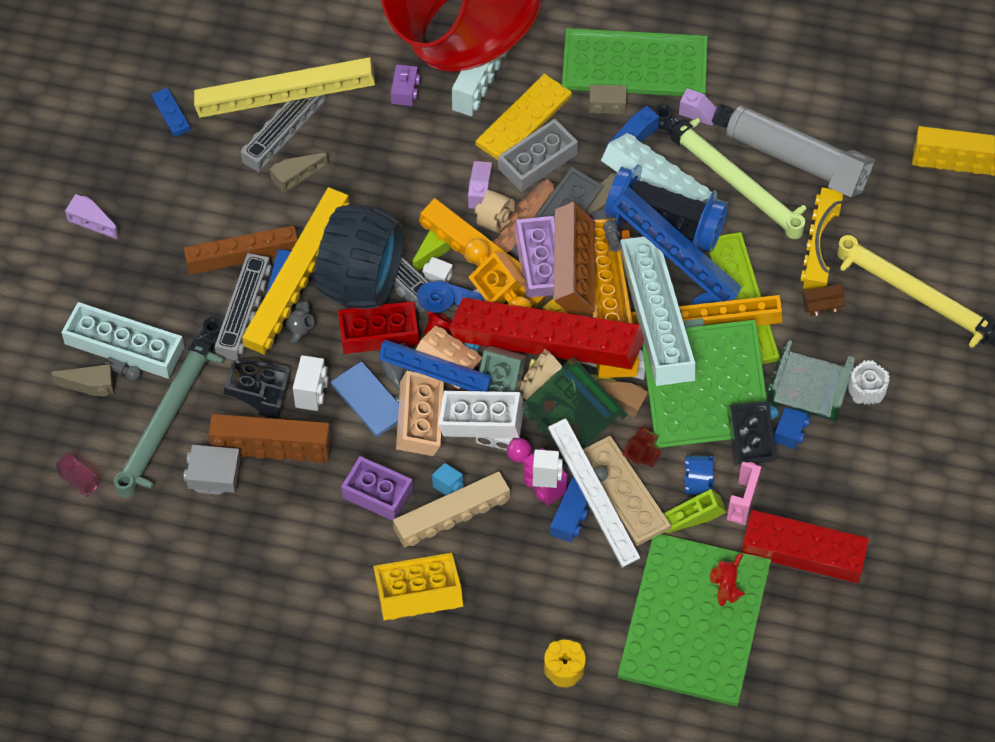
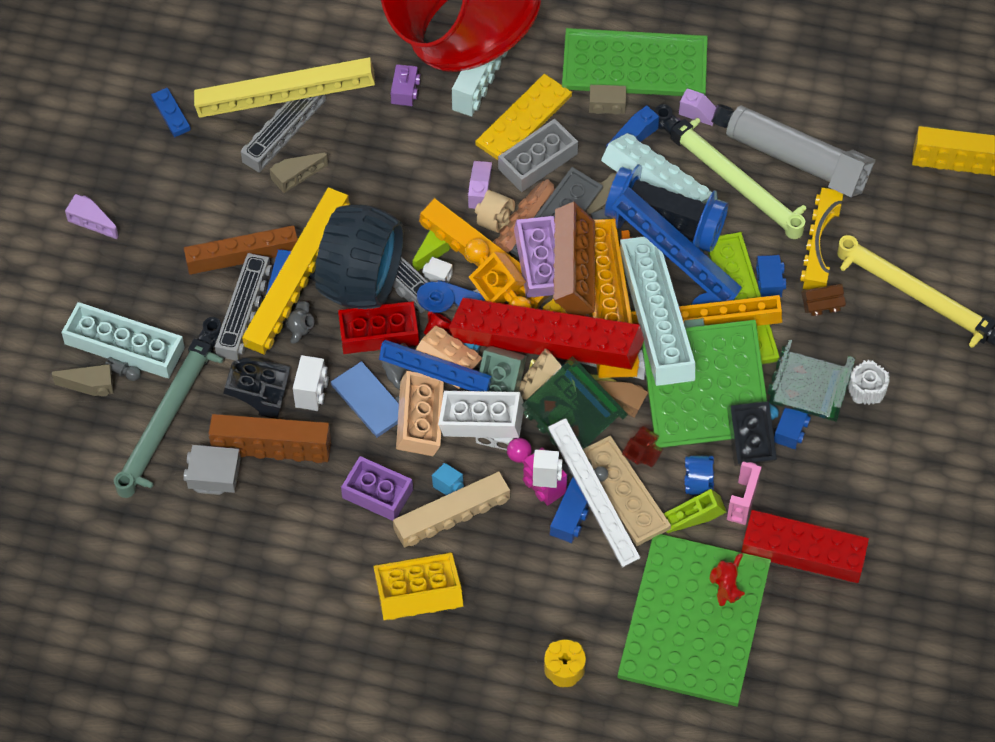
clear pink brick [56,452,100,497] -> none
dark grey pin [603,220,621,252] -> none
none -> blue brick [756,255,786,297]

